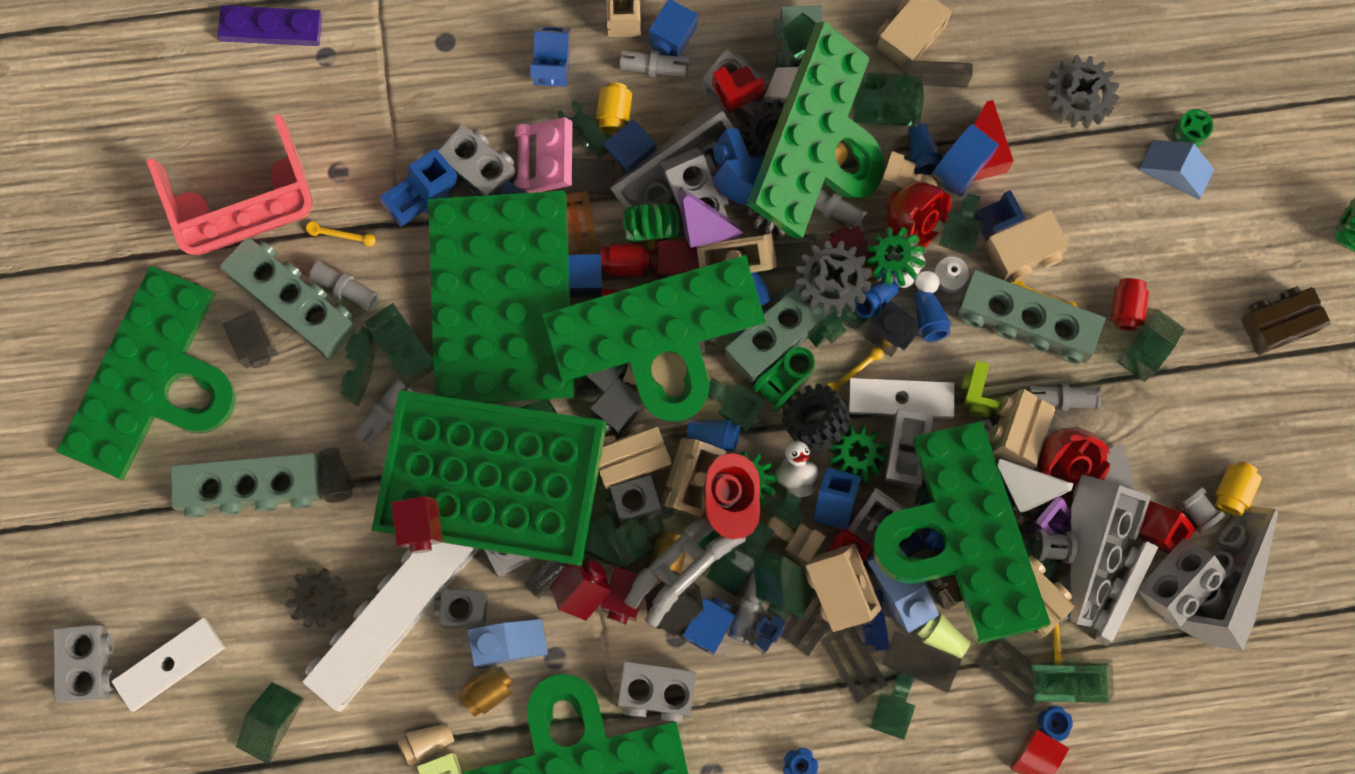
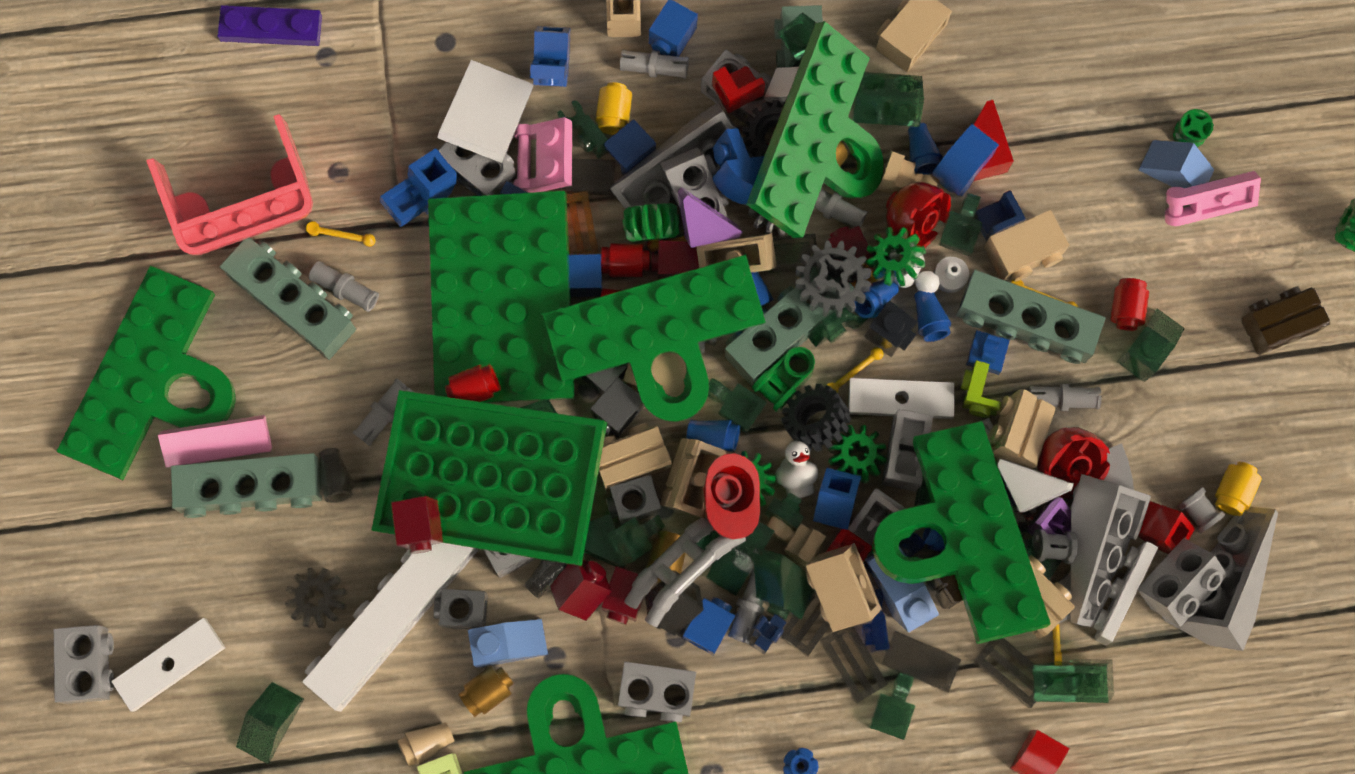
clear smoke brick [222,309,278,369] -> none
clear green slope [340,326,374,407] -> none
clear green brick [364,303,434,387] -> none
clear smoke tile [901,60,973,88] -> none
yellowish green cone [915,612,971,659] -> none
blue plate [1037,705,1073,741] -> none
dark grey gear [1044,55,1119,129] -> none
none -> bright pink tile [158,415,272,468]
none -> white tile [437,60,534,163]
none -> red brick [445,364,501,402]
none -> blue tile [966,330,1010,375]
none -> bright pink plate [1165,171,1261,226]

